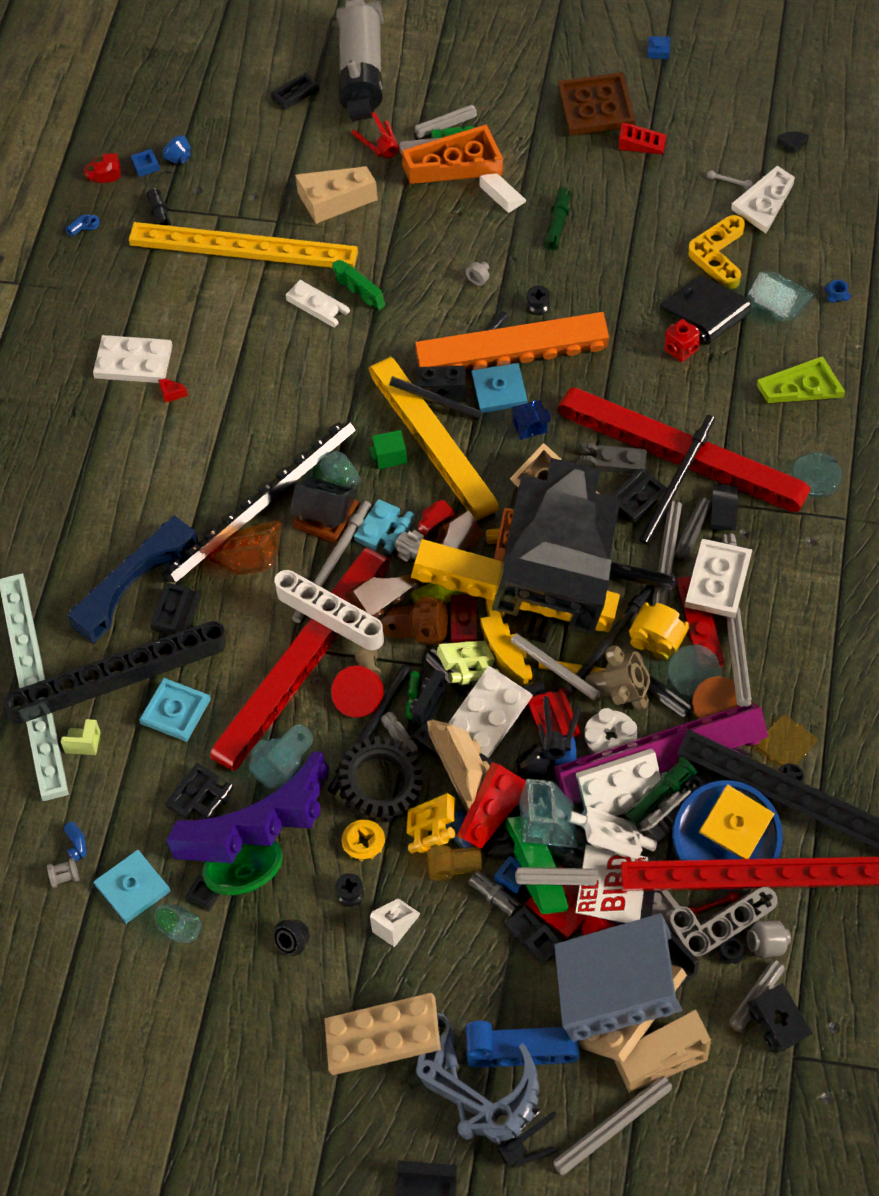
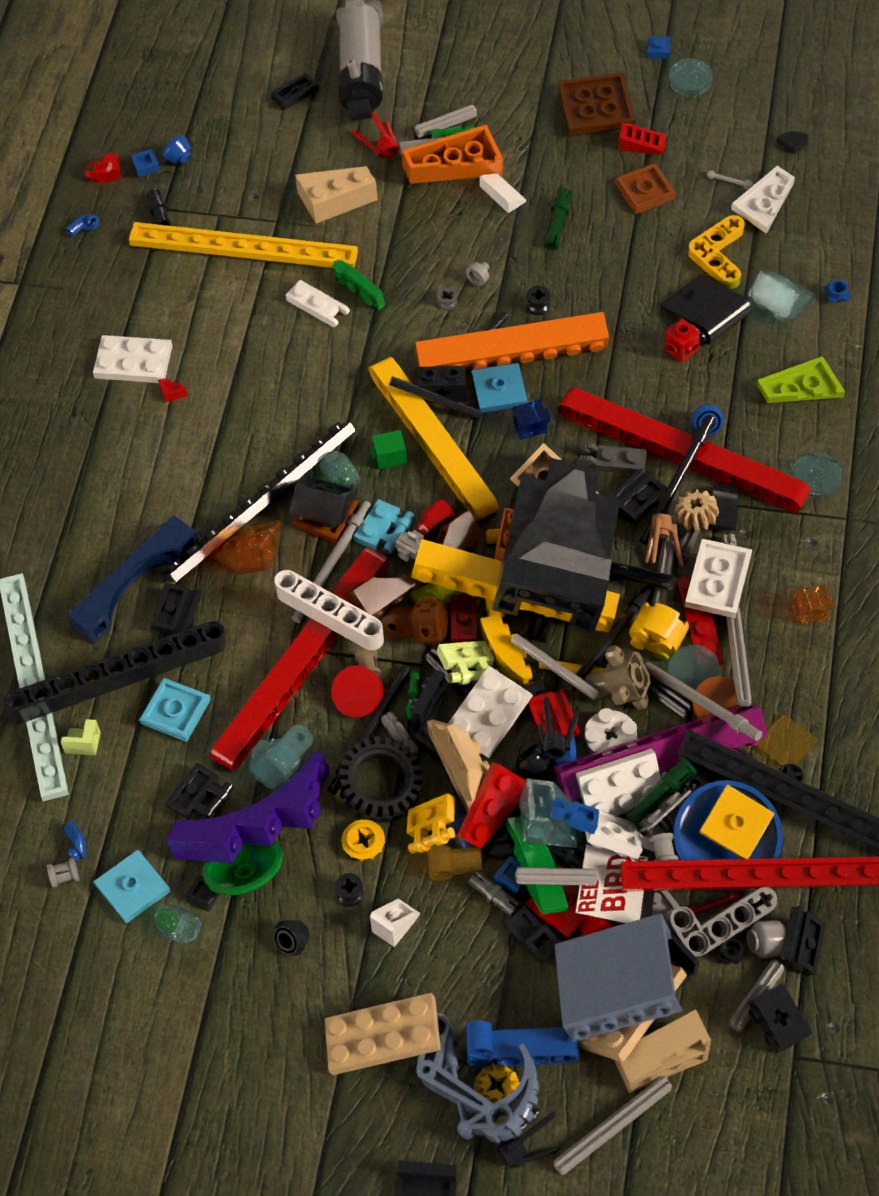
none -> dark grey bush [437,287,458,310]
none -> yellow gear [474,1063,520,1104]
none -> blue plate [550,798,599,834]
none -> dark orange tile [615,163,676,214]
none -> medium nougat plant [644,514,684,568]
none -> light grey bar [645,662,762,741]
none -> light grey bush [649,833,679,861]
none -> clear light blue tile [669,58,713,96]
none -> tan gear [675,489,719,532]
none -> blue cone [691,404,724,436]
none -> black plate [781,906,826,976]
none -> clear orange brick [792,585,834,625]

